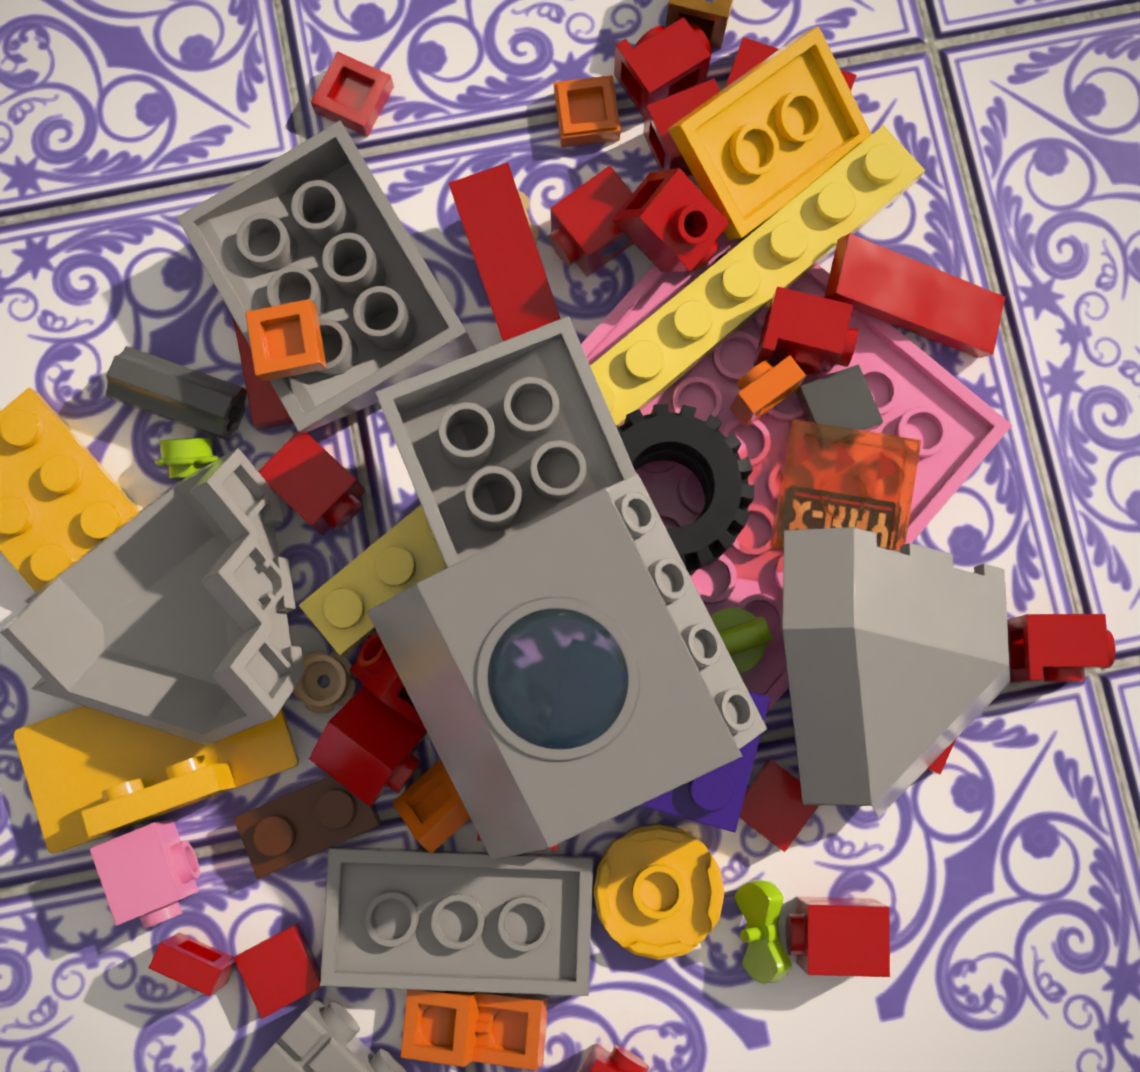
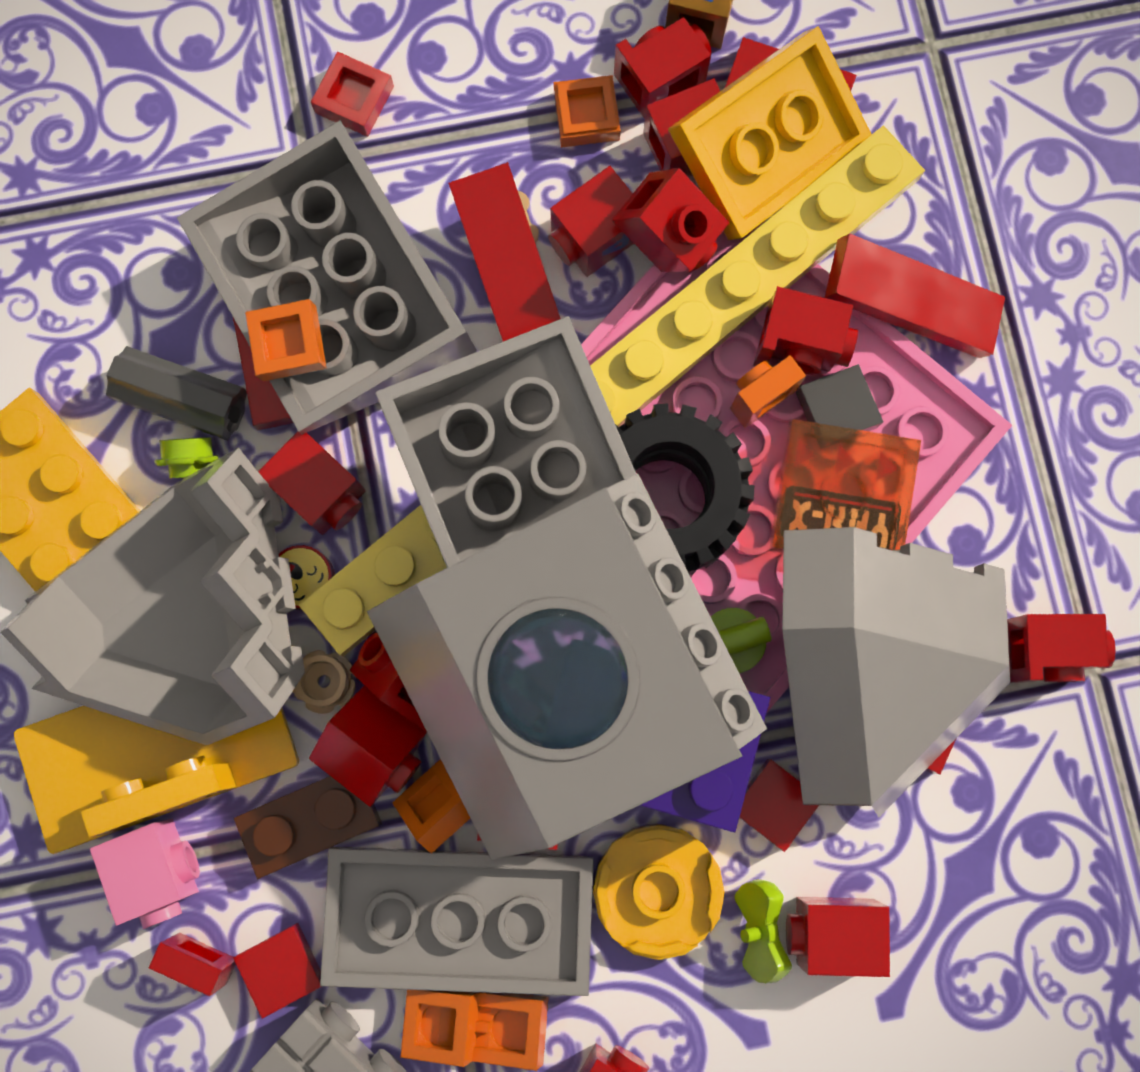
none -> light yellow tile [278,545,335,610]

